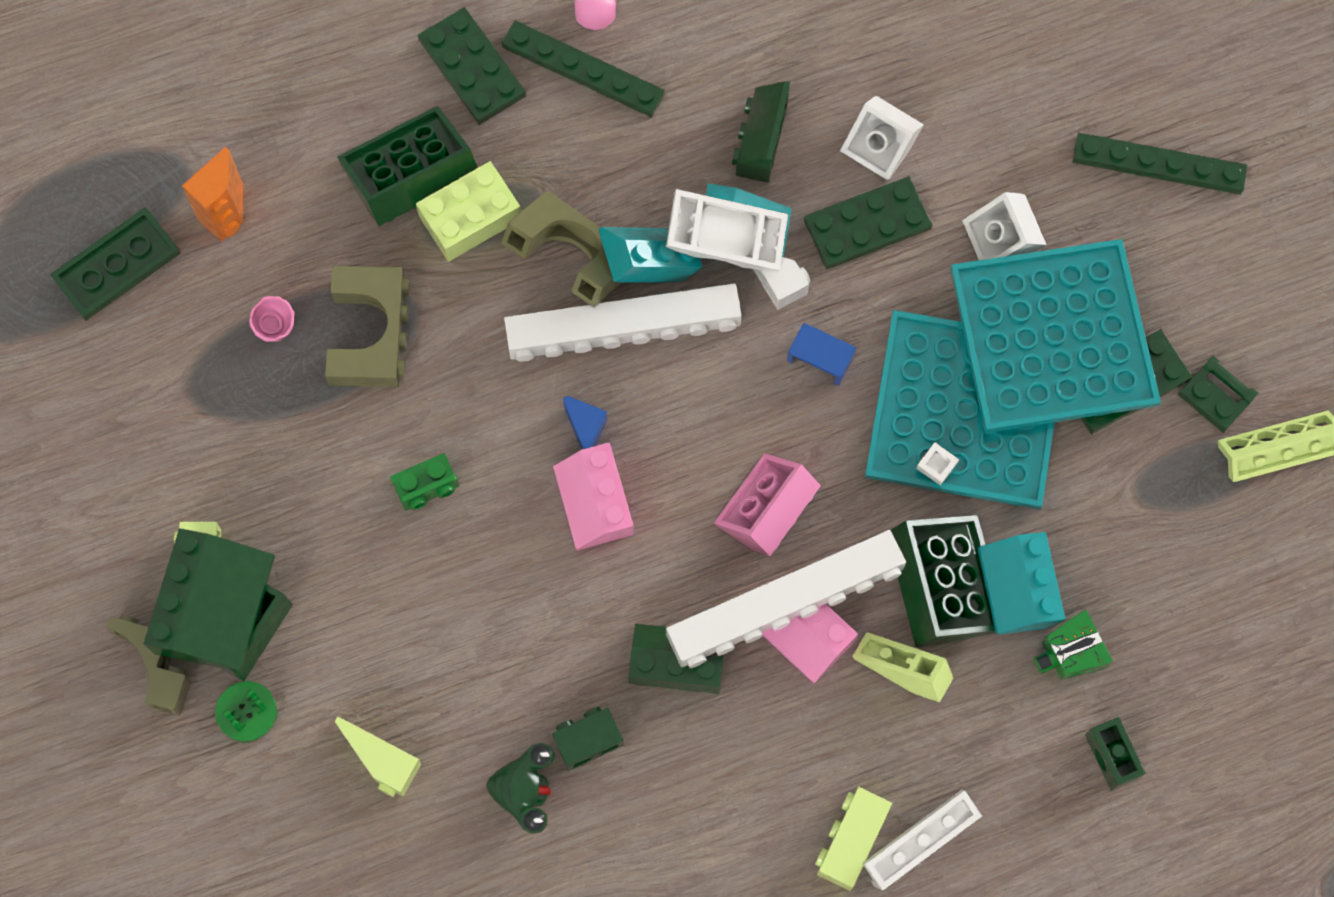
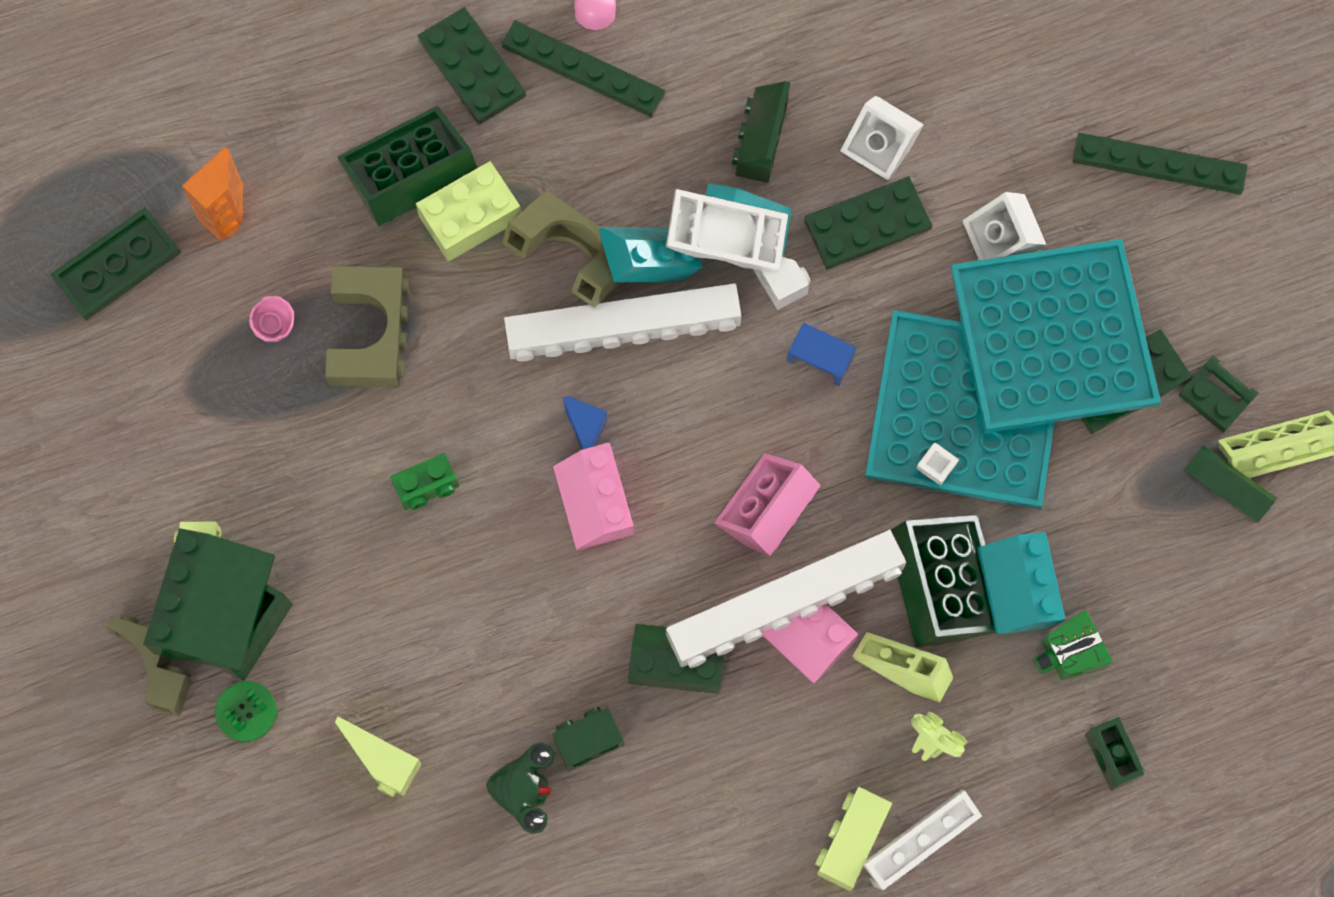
none -> yellowish green plate [911,712,967,761]
none -> dark green tile [1184,446,1277,523]

